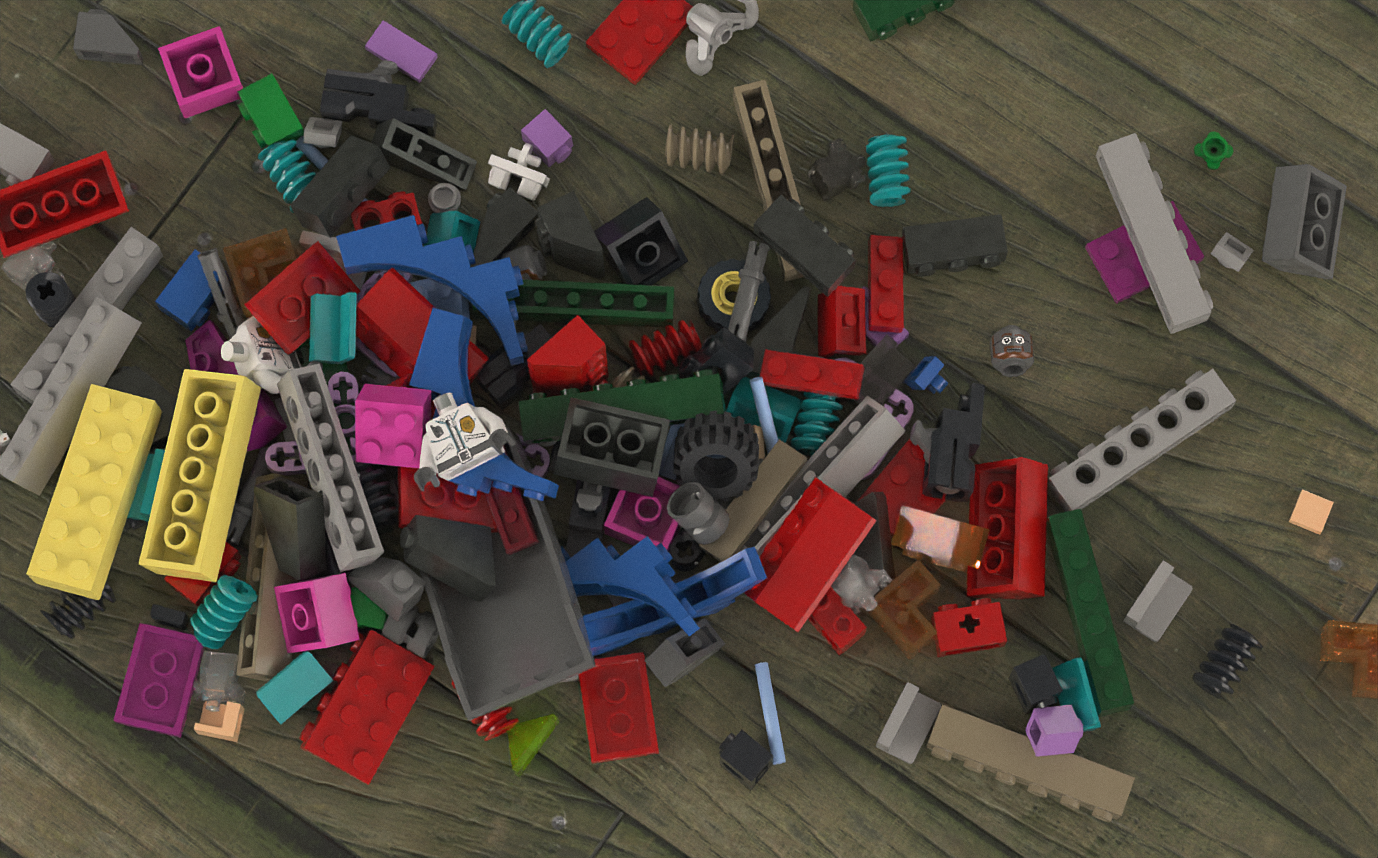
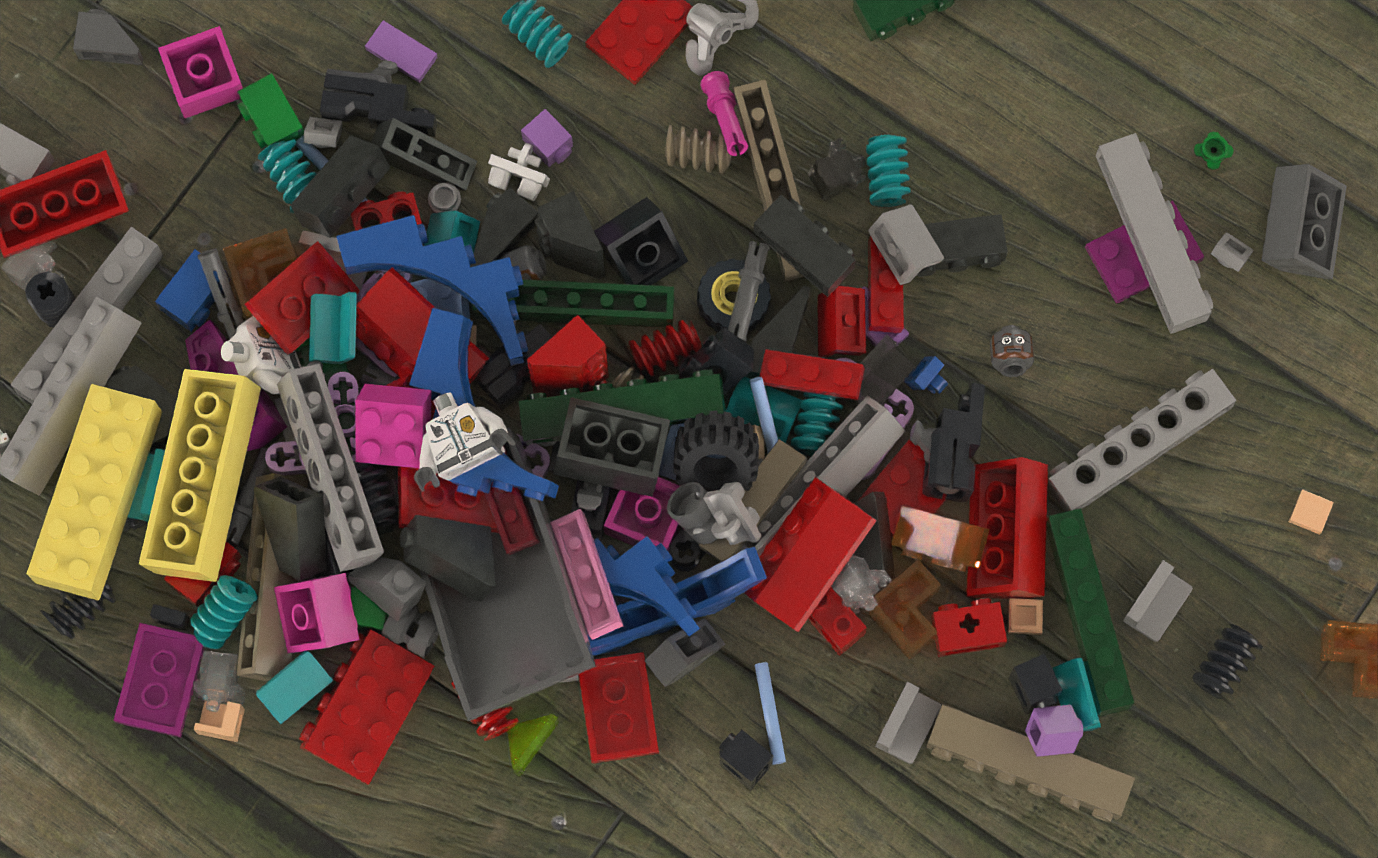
none -> bright pink tile [550,509,623,640]
none -> dark pink pin [700,71,748,156]
none -> light grey hips [703,482,762,545]
none -> light grey panel [868,205,944,285]
none -> light nougat tile [1008,598,1043,635]

